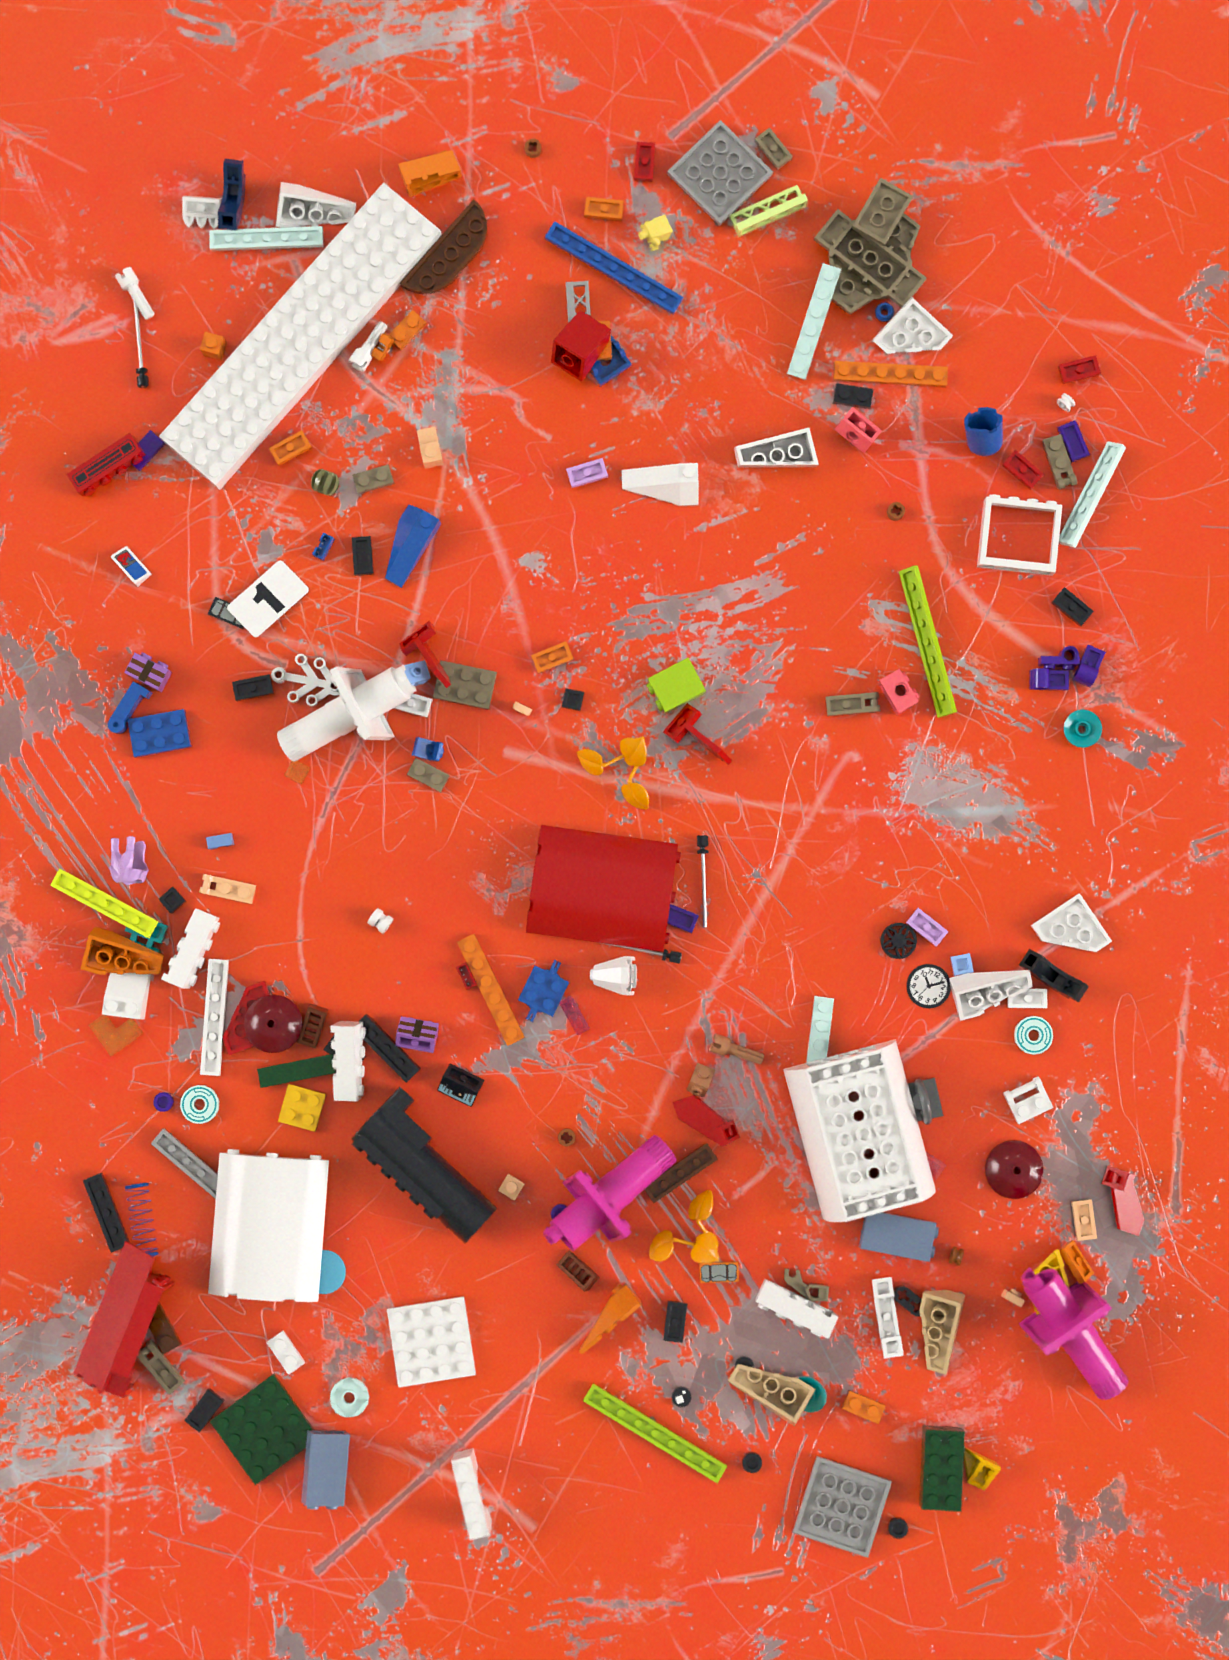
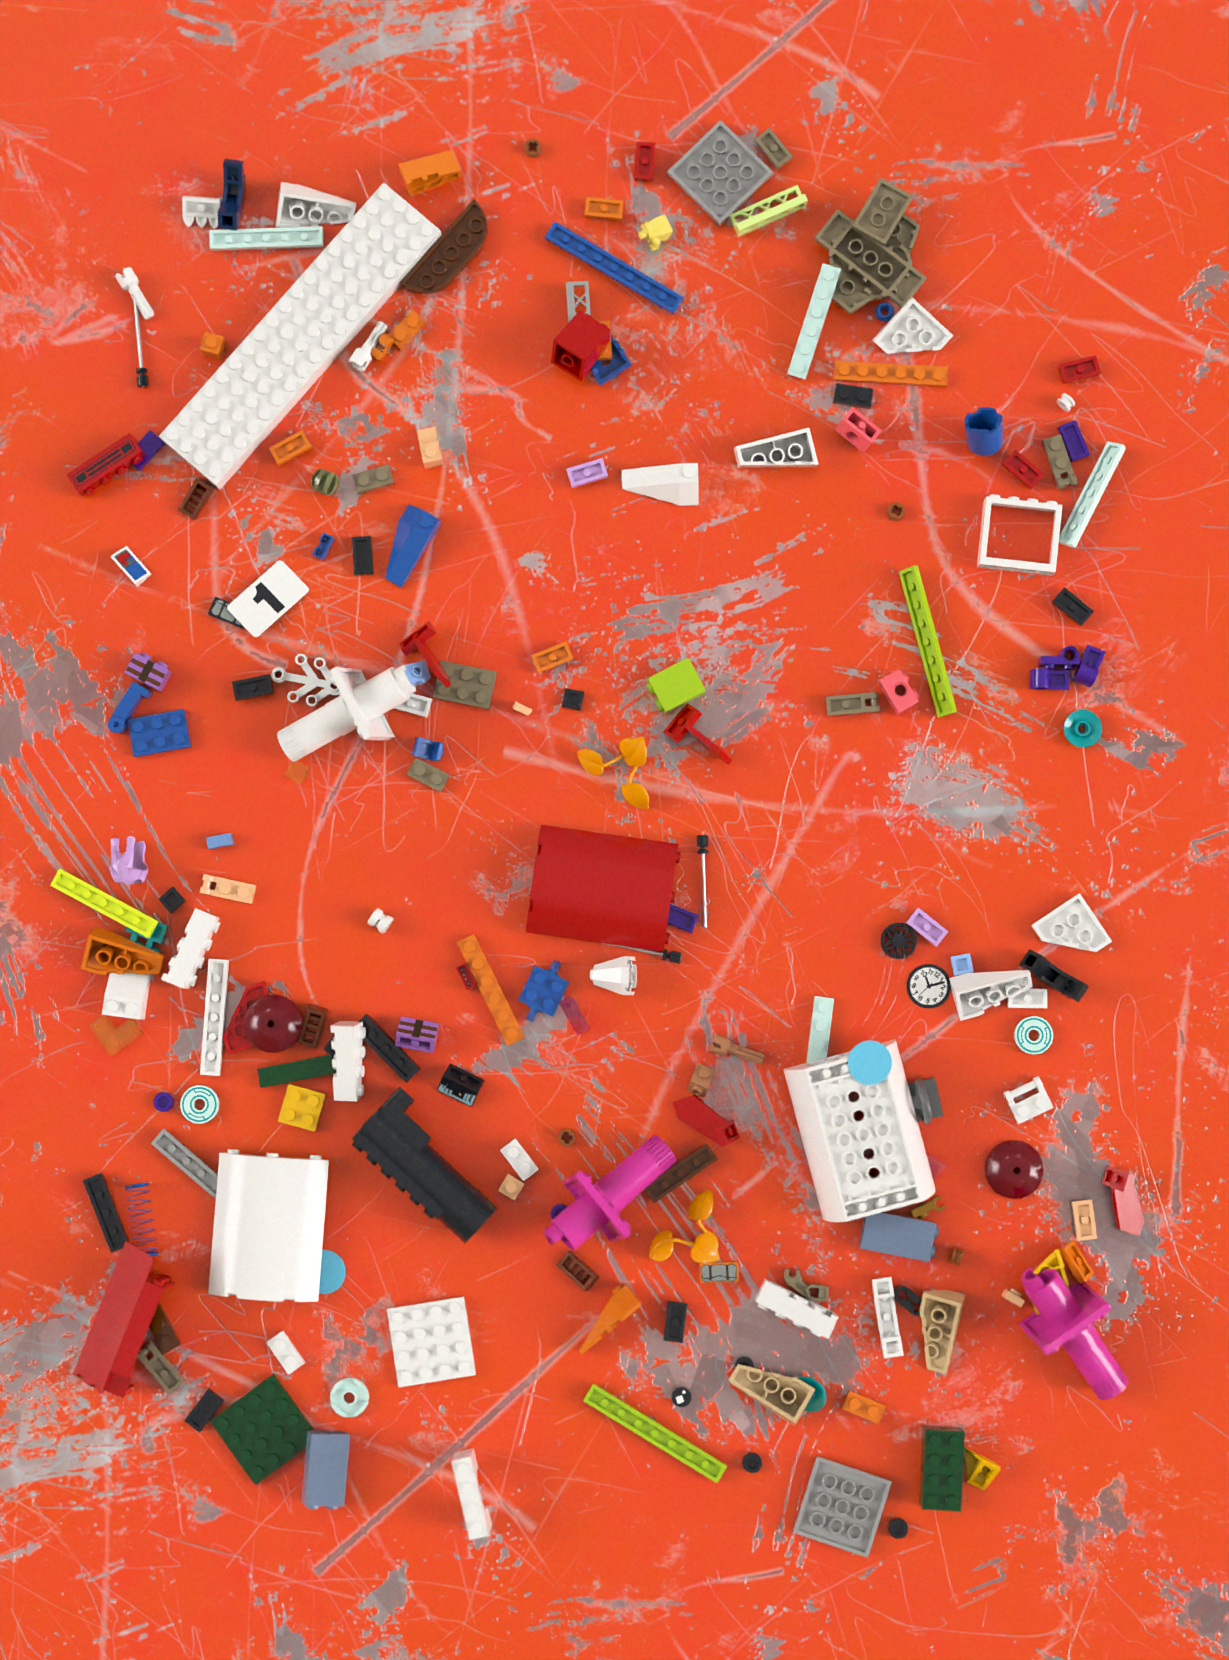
none -> copper slope [178,477,216,520]
none -> white plate [500,1138,539,1181]
none -> medium azure sticker [848,1041,892,1085]
none -> pearl gold plate [909,1196,946,1219]

